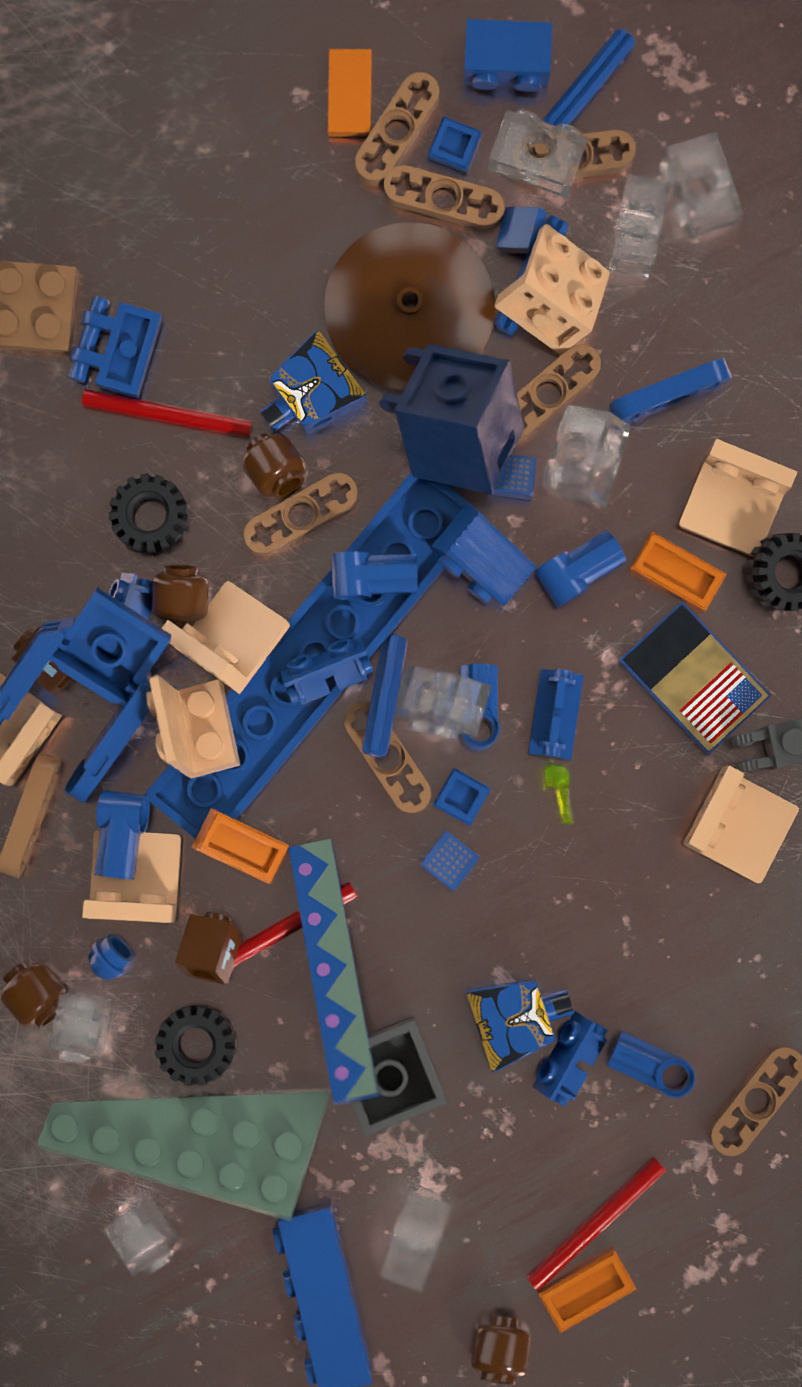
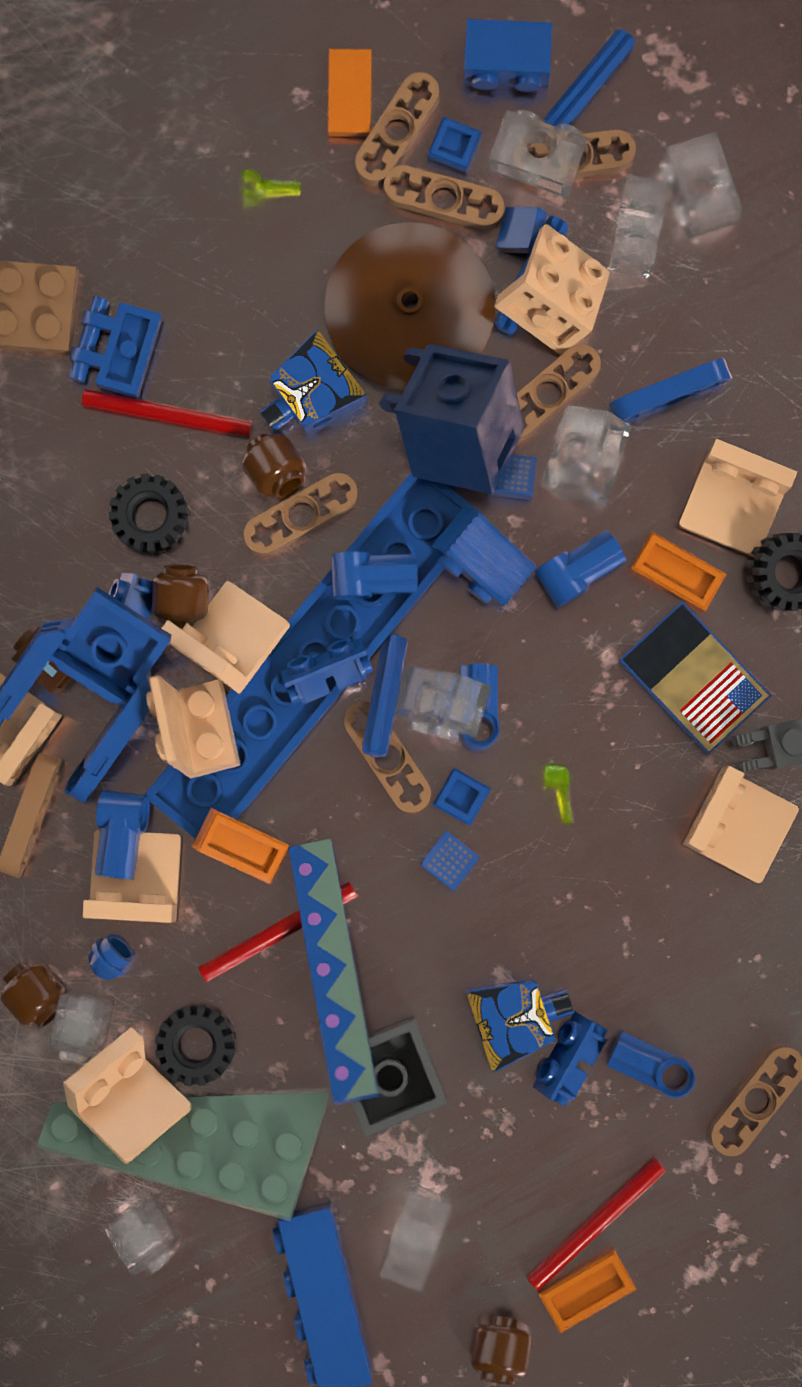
reddish brown brick [175,912,242,985] -> none
blue hinge [528,668,584,760] -> none
none -> light nougat bracket [63,1027,191,1164]
none -> clear neon green hand [240,169,301,201]

